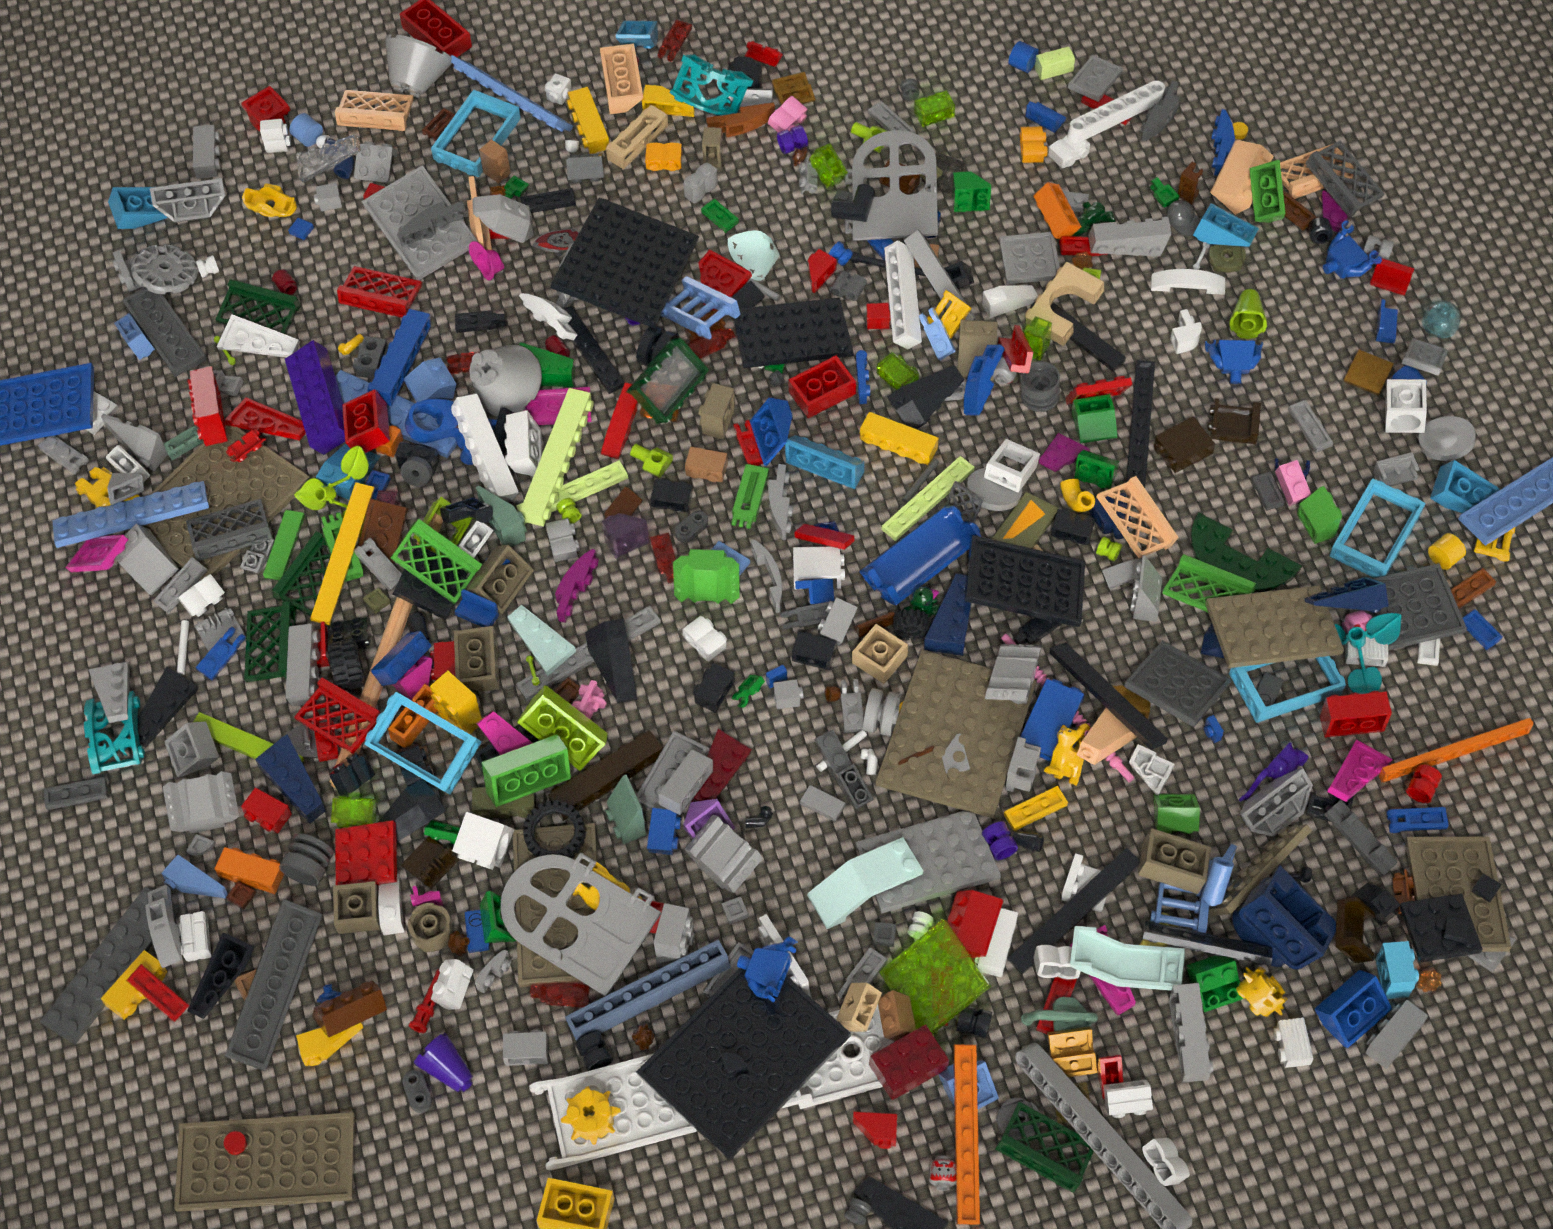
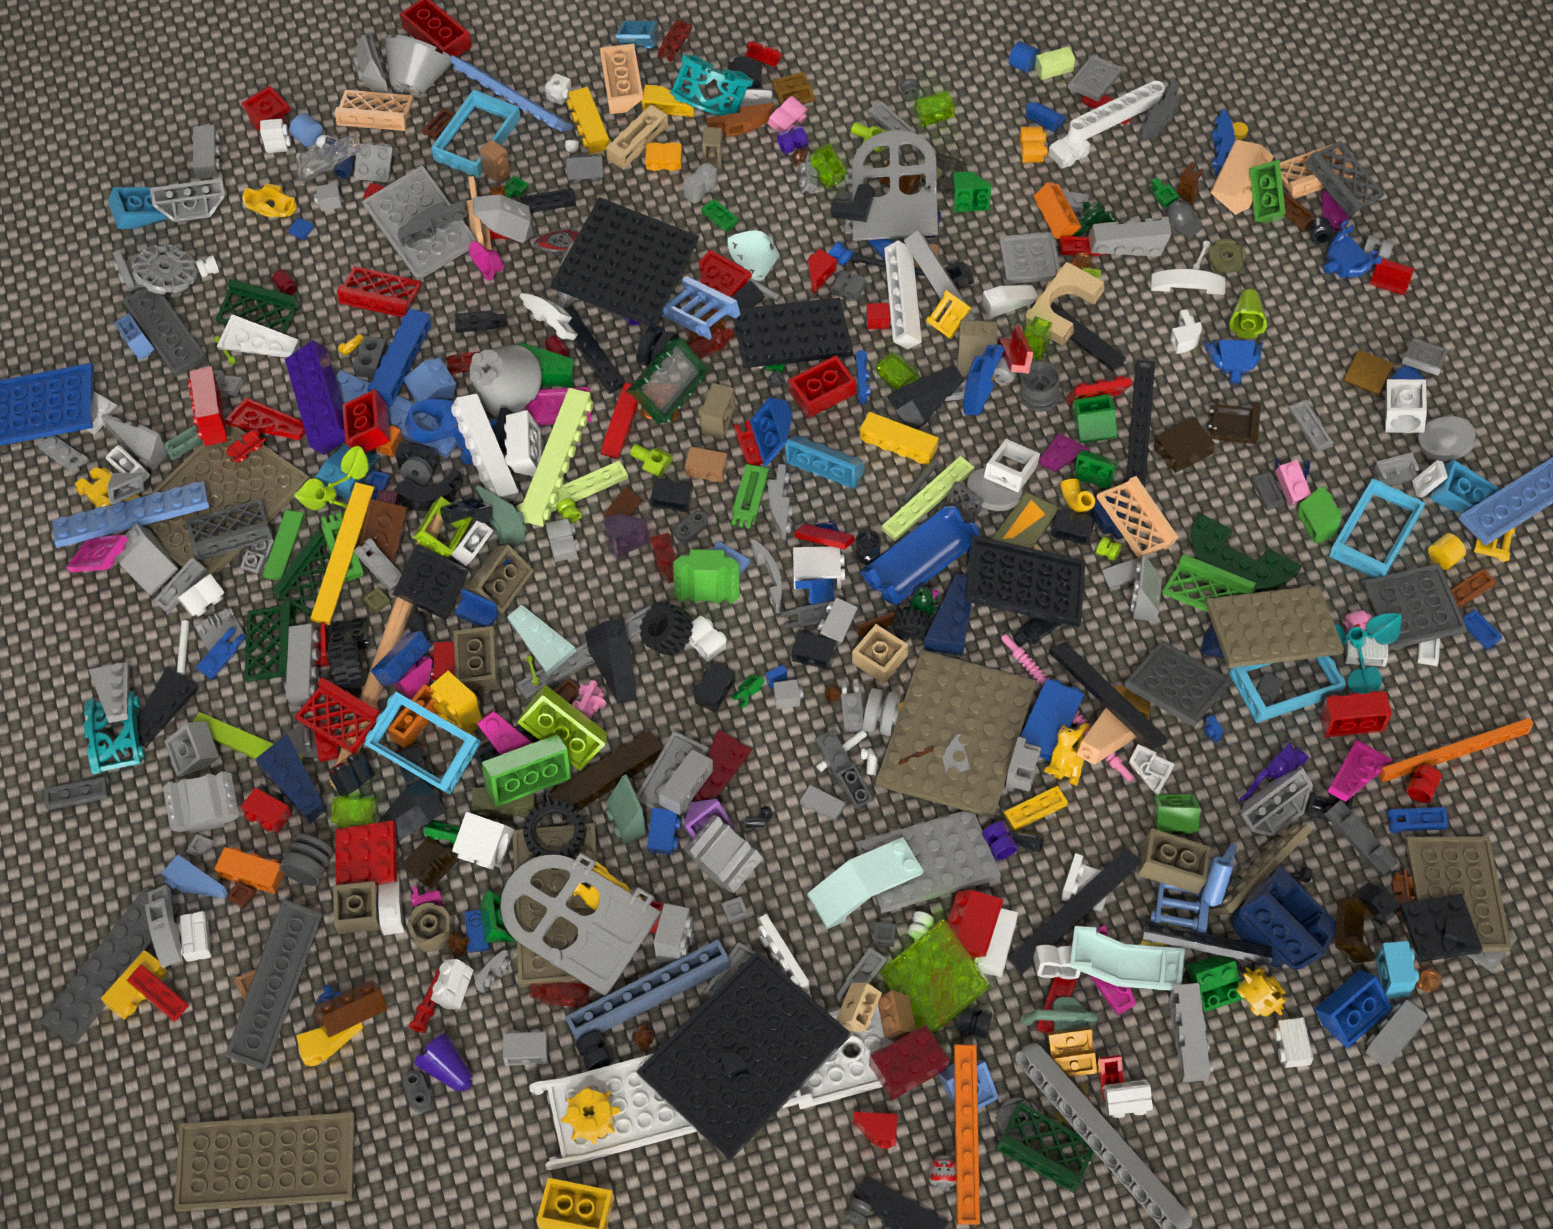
black wedge [187,933,255,1019] -> none
red tile [223,1131,247,1155] -> none
bright green fence [390,519,482,604] -> none
magenta slope [555,549,599,623] -> none
blue torso [737,937,798,1002] -> none
light blue hinge [919,308,956,361] -> none
light grey slope [985,644,1042,704] -> none
white brick [1142,1138,1190,1186] -> none
dark azure slope [1193,203,1259,247] -> none
dark blue wedge [1304,577,1389,612] -> none
blue panel [1376,299,1398,343] -> none
clear light blue cylinder [1422,300,1461,338] -> none
black tile [1471,874,1502,902] -> none
none -> light grey wedge [353,33,389,93]
none -> black arch [394,468,463,511]
none -> black tyre [640,601,693,656]
none -> black wheel [855,530,881,565]
none -> white plate [1412,460,1448,498]

